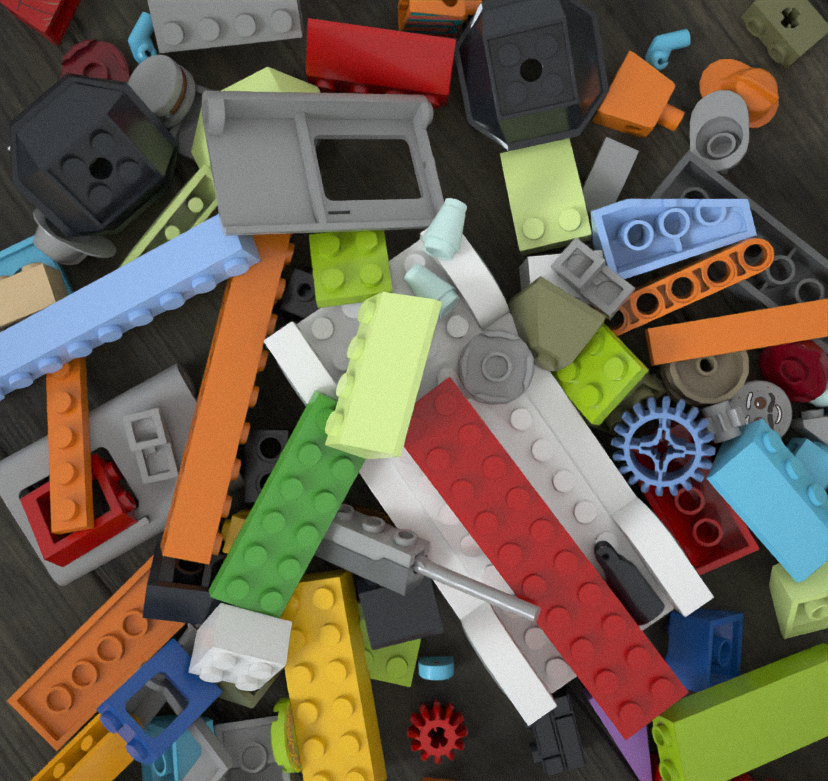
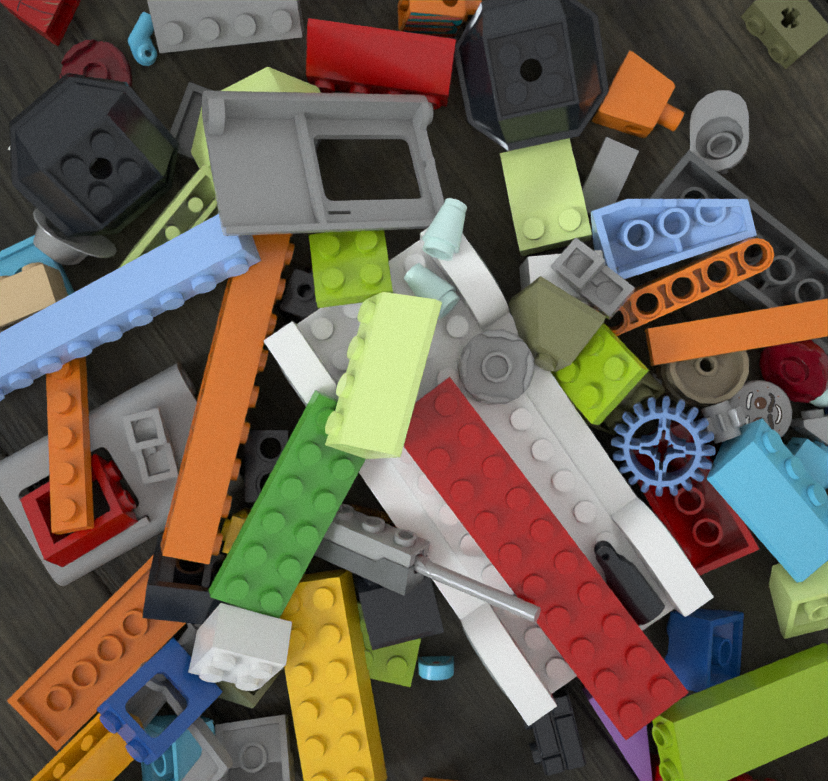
light grey head [128,55,195,128] -> none
lime tile [271,697,302,774] -> none
red gear [407,699,468,765] -> none
medium azure arm [645,29,690,71] -> none
orange piece [699,59,779,128] -> none

